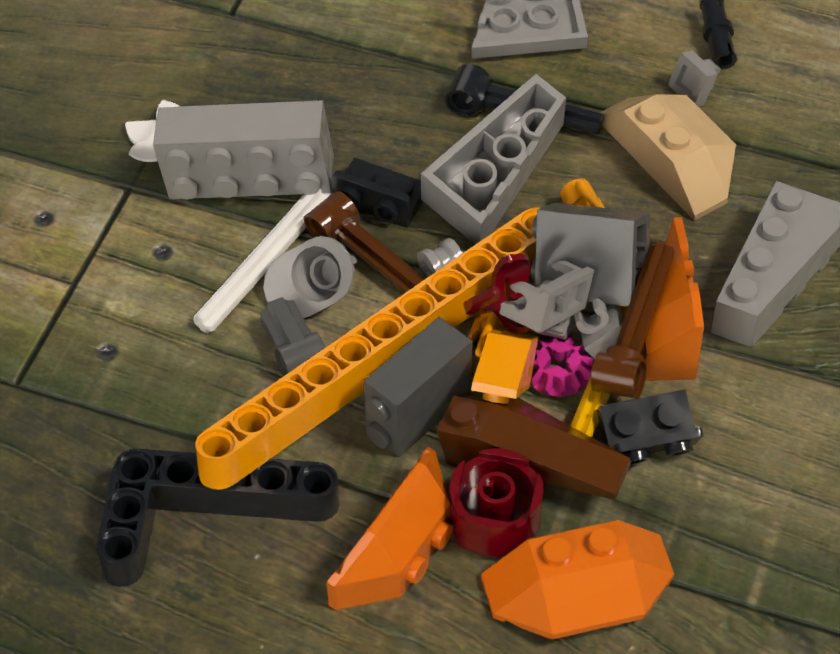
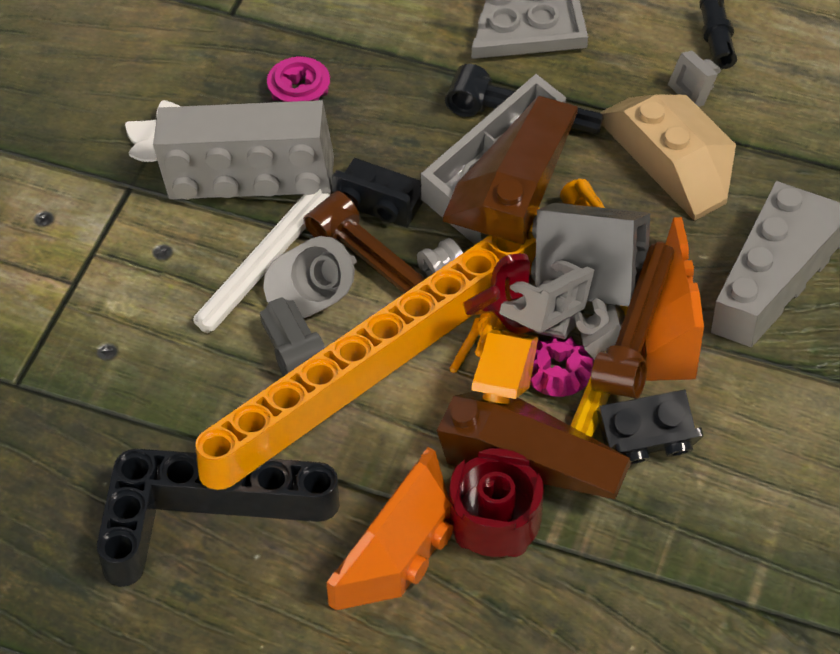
dark grey brick [364,317,472,458] -> none
orange wedge [481,520,674,639] -> none
none -> dark pink gear [267,57,330,102]
none -> reddish brown wedge [443,96,578,245]

